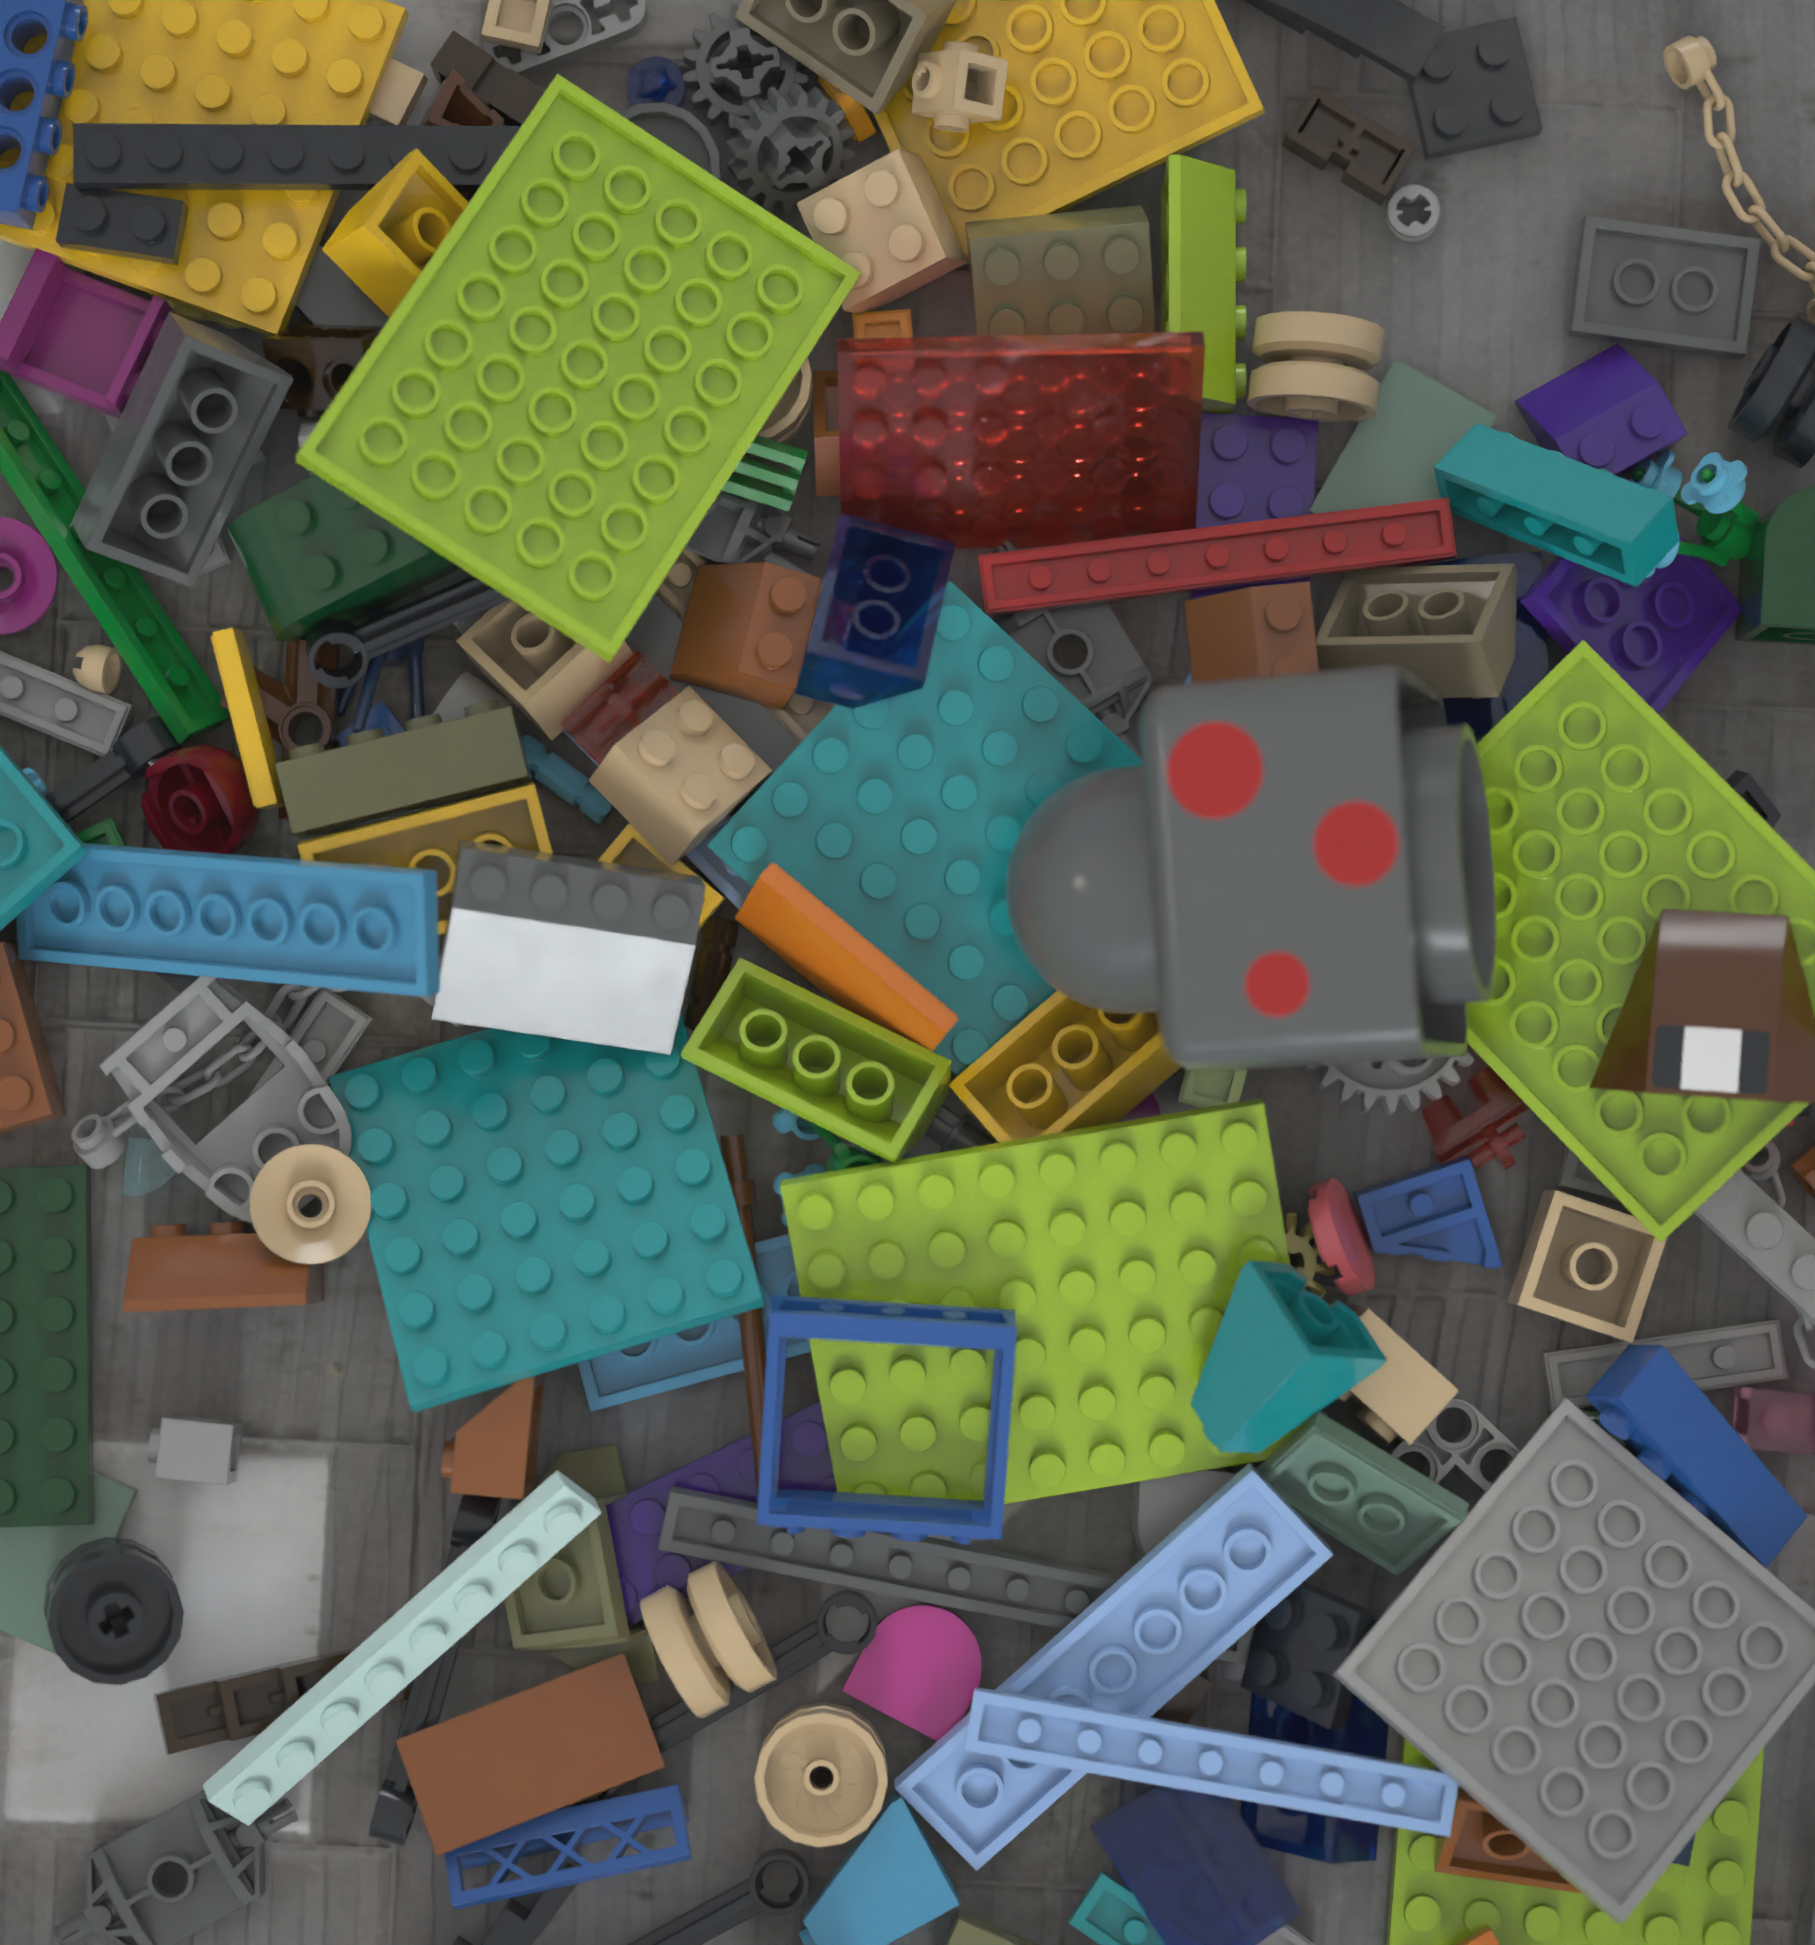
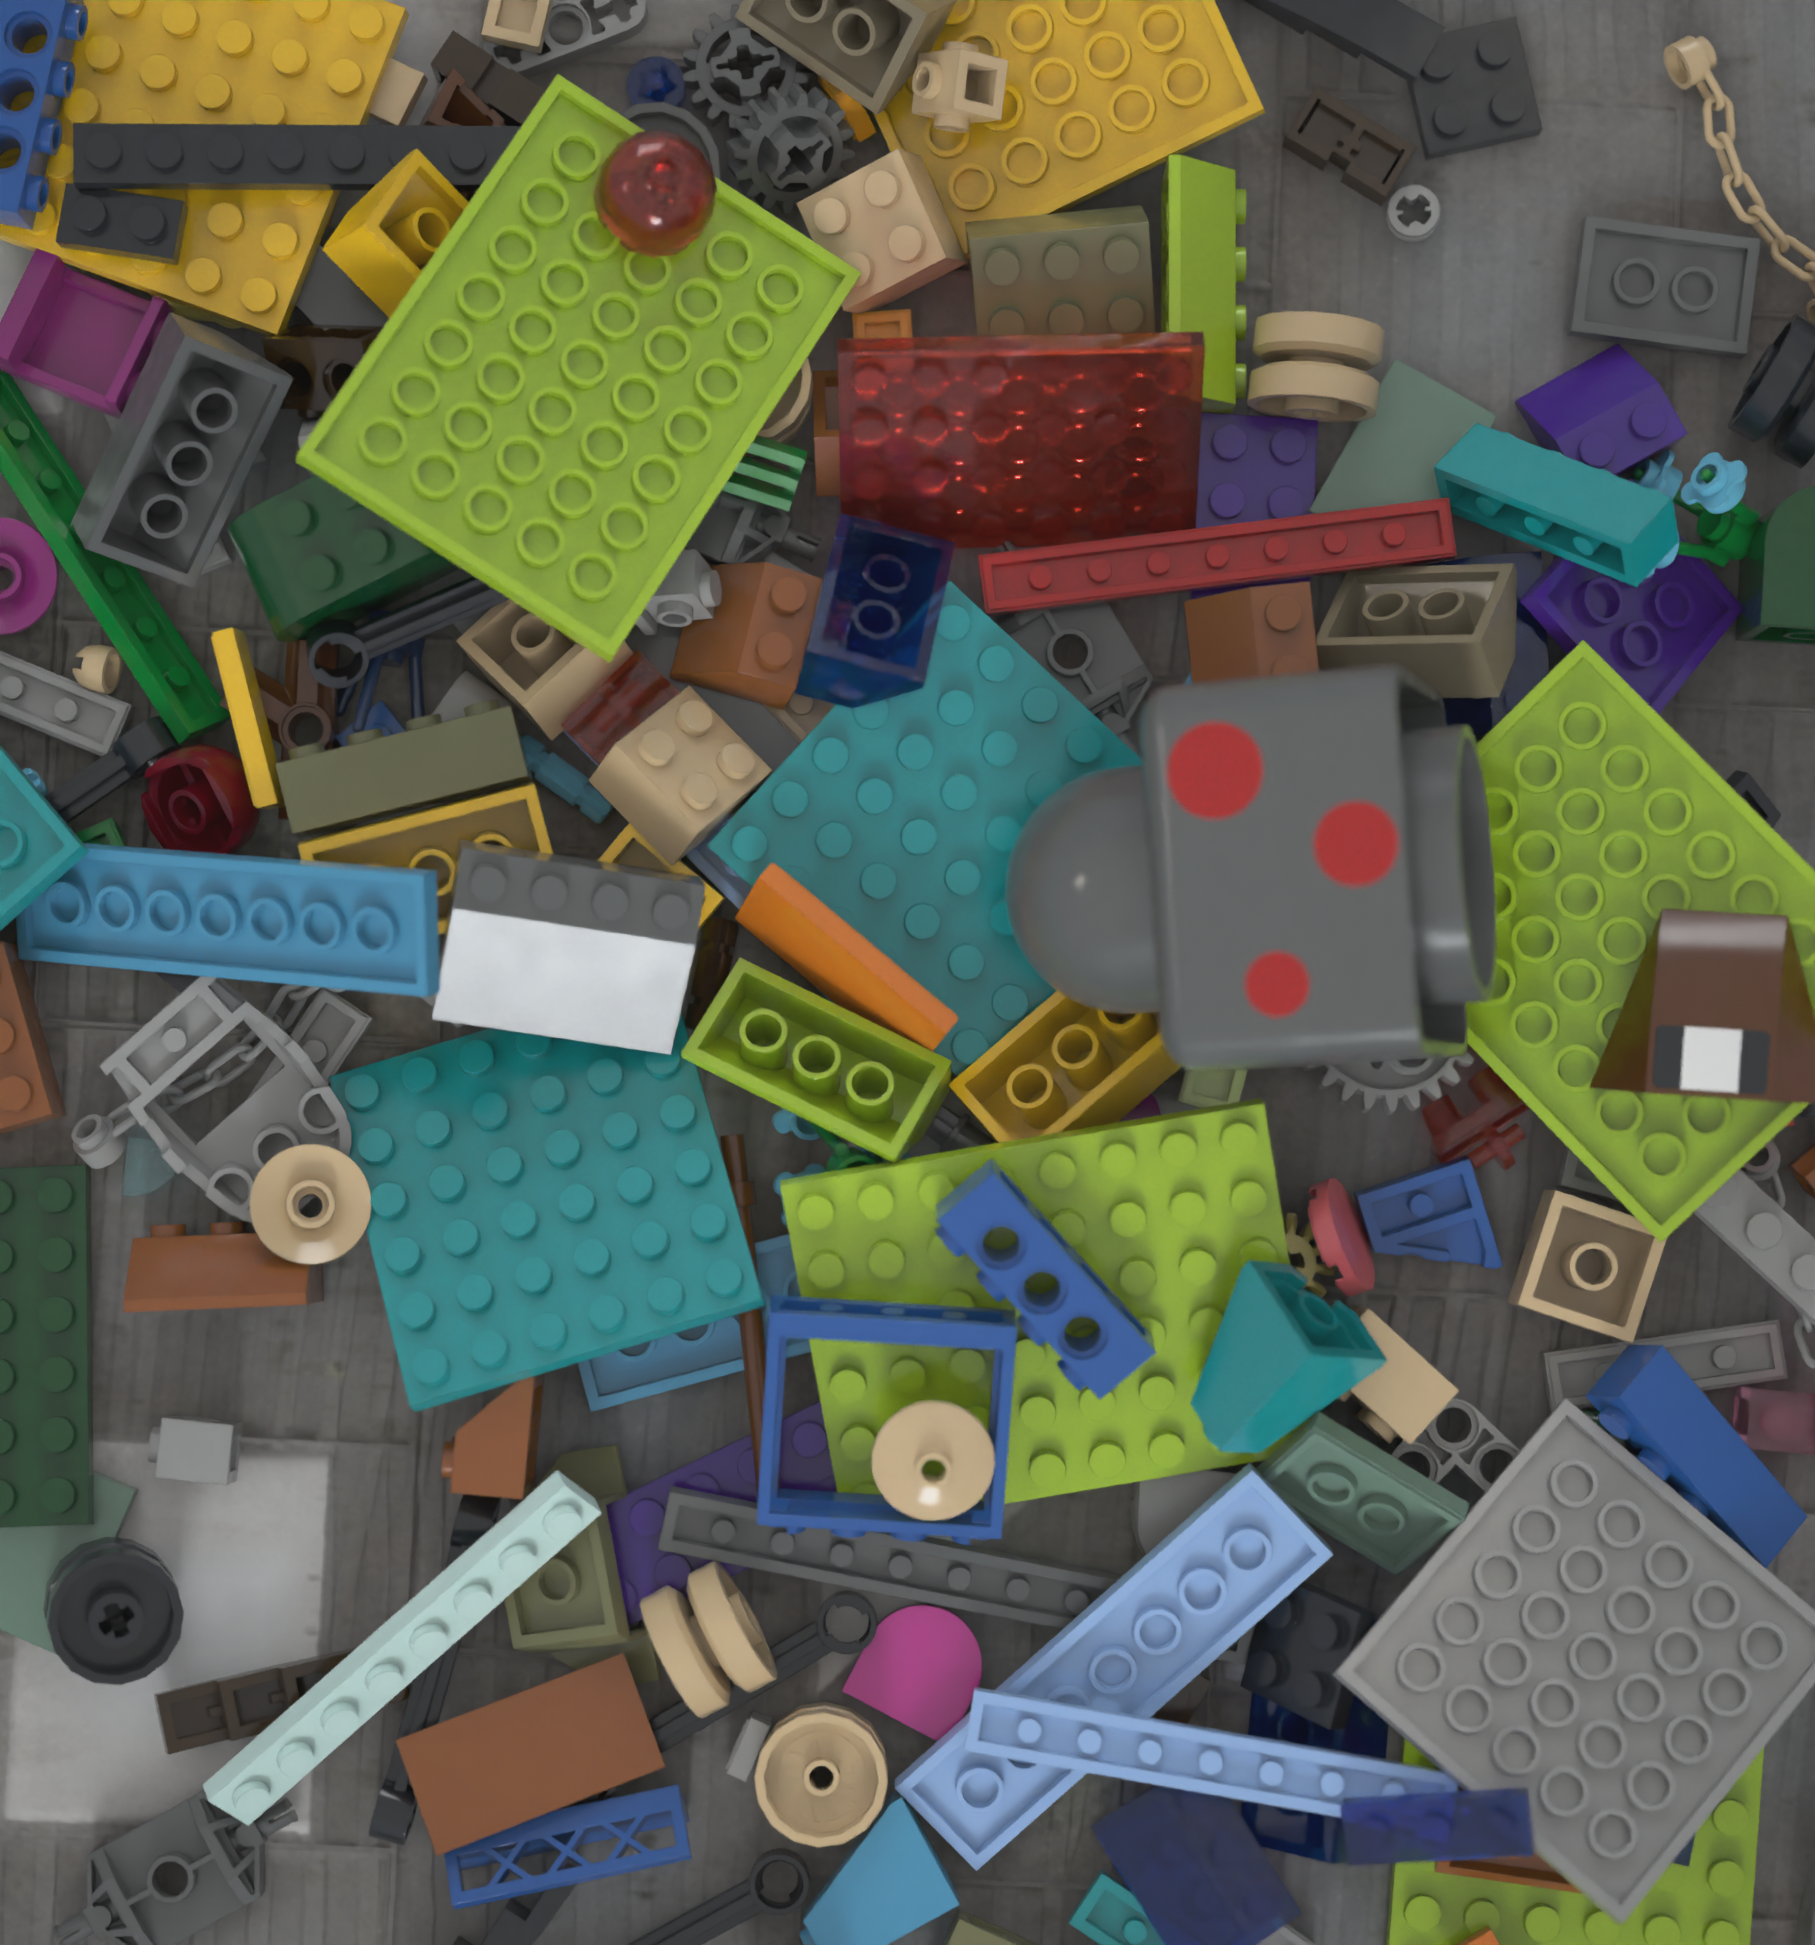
none -> clear red cylinder [593,129,717,258]
none -> light grey brick [635,549,722,635]
none -> light grey tile [725,1710,772,1782]
none -> tan dish [872,1400,995,1520]
none -> blue brick [935,1158,1156,1399]
none -> clear blue plate [1340,1788,1536,1866]

